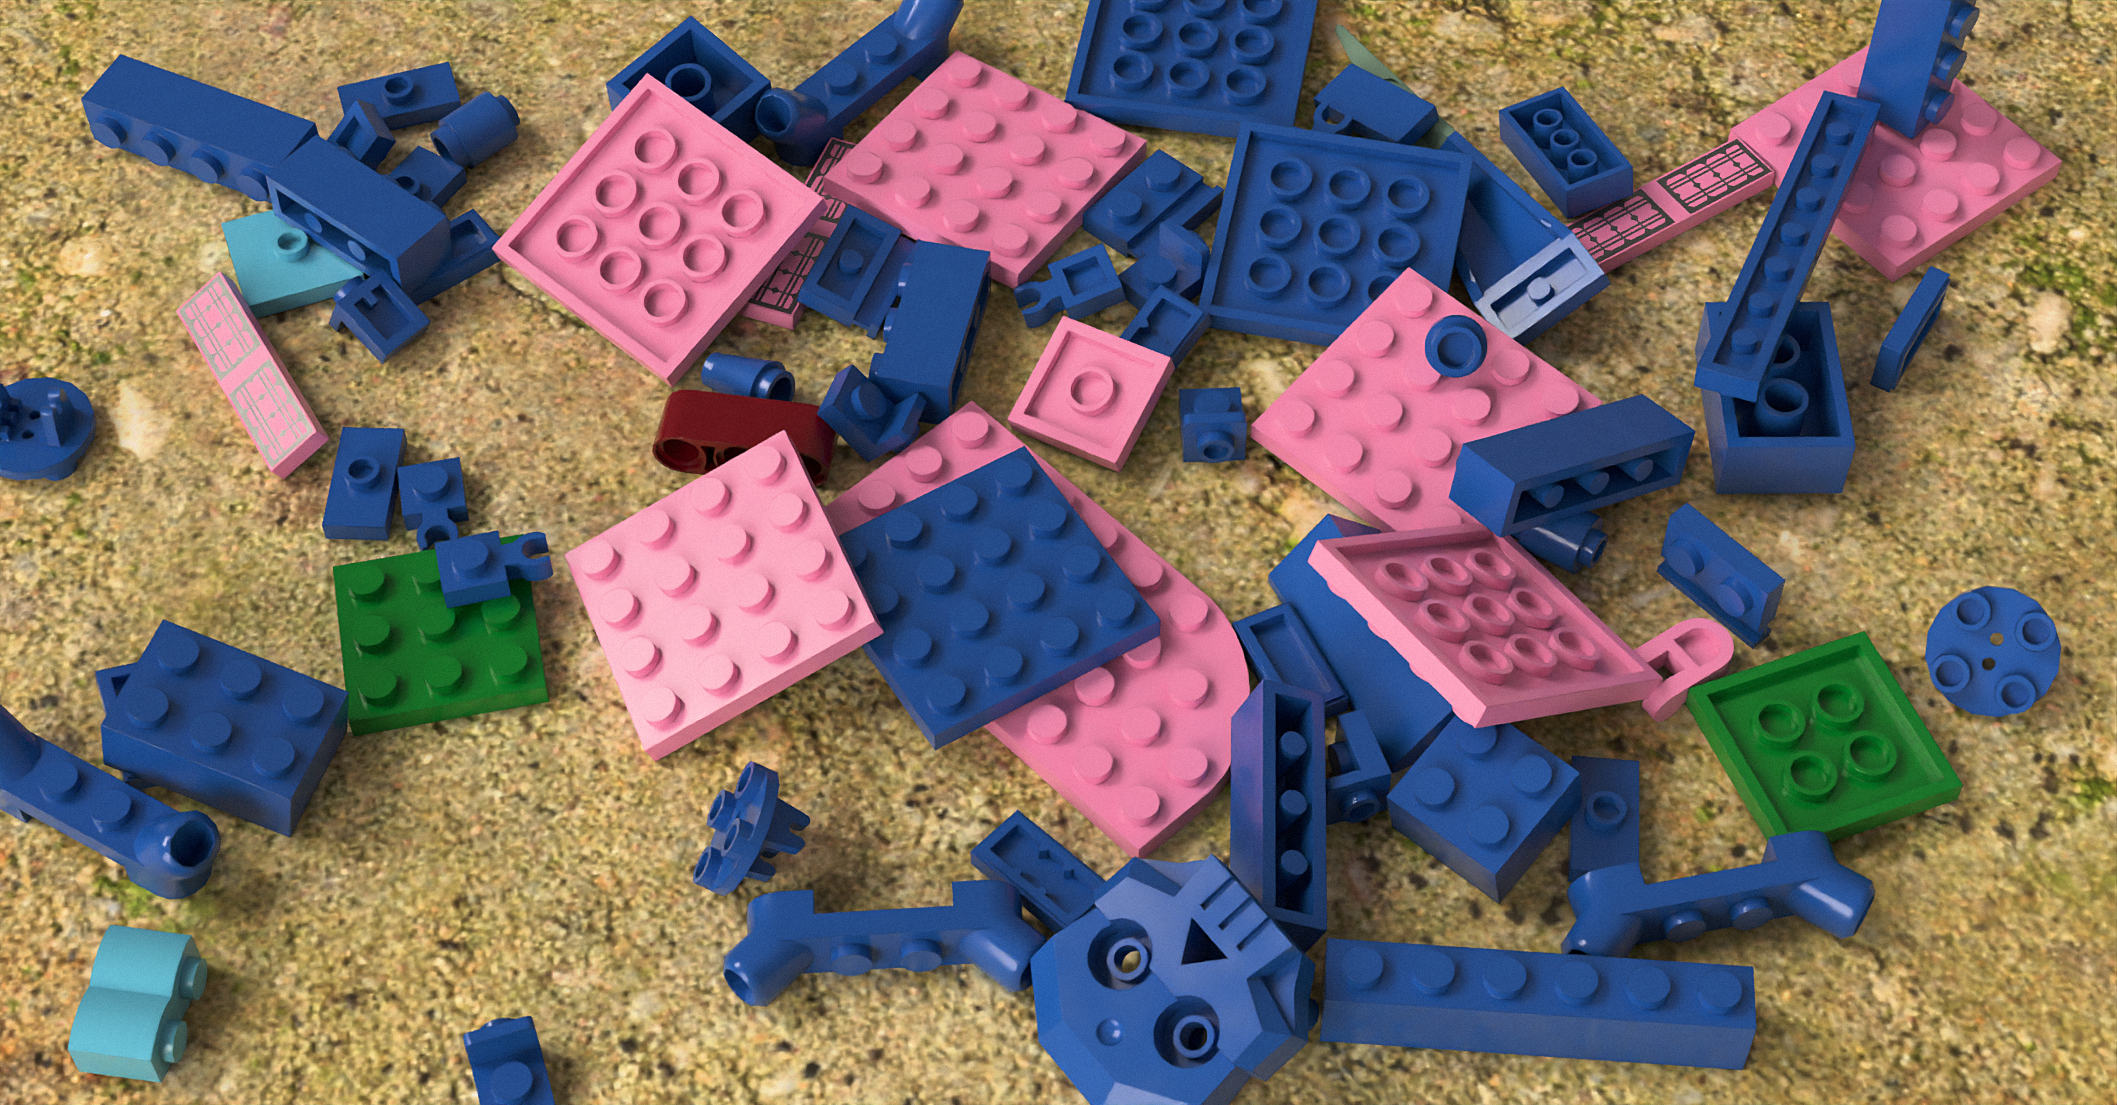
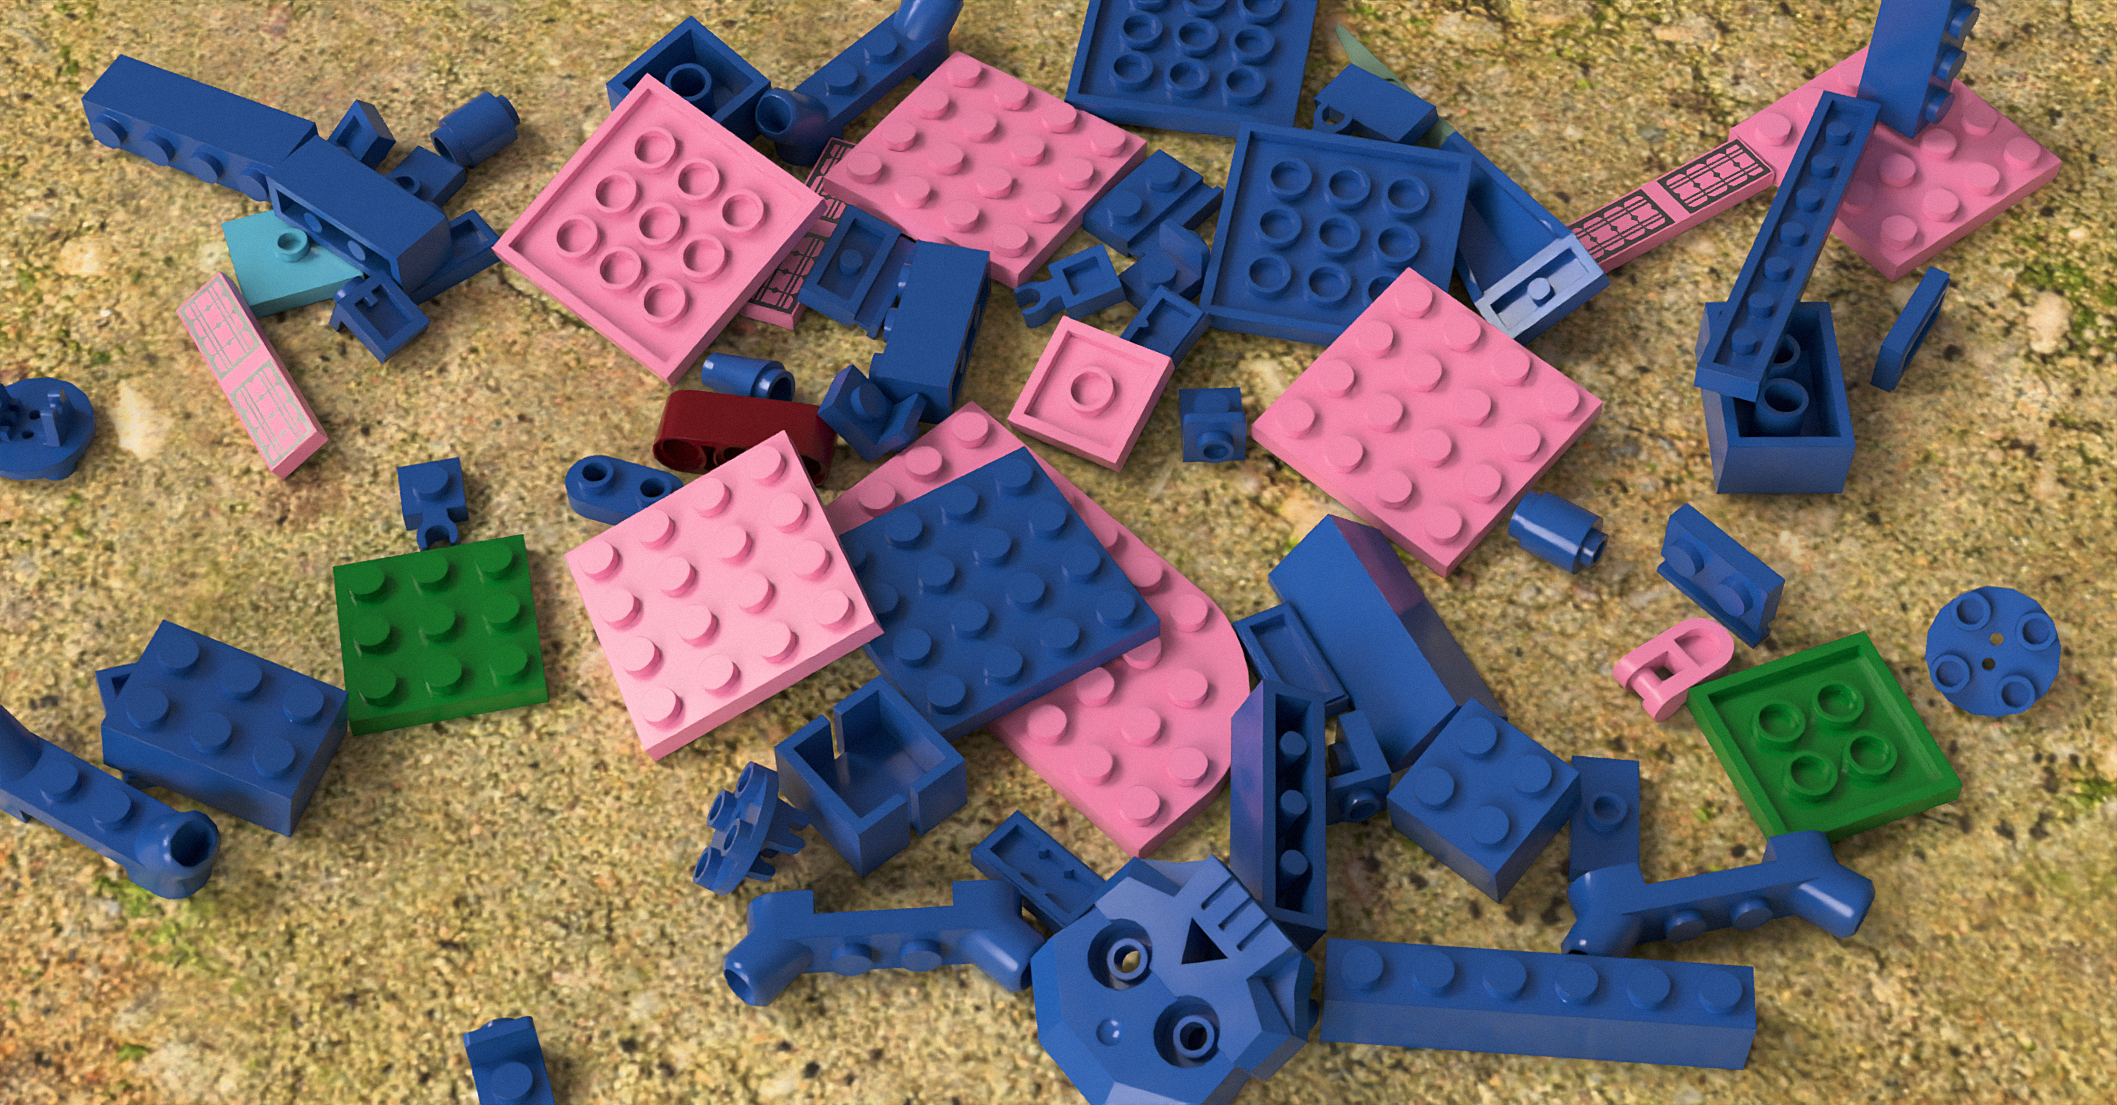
medium azure brick [68,925,207,1083] -> none
blue plate [322,427,407,540] -> none
blue plate [337,62,461,131] -> none
blue plate [434,530,553,608] -> none
bright pink plate [1307,522,1663,728] -> none
blue plate [1425,315,1487,378] -> none
blue brick [1448,394,1696,538] -> none
blue piece [1499,86,1633,220] -> none
none -> blue plate [565,455,684,526]
none -> blue piece [774,674,968,878]

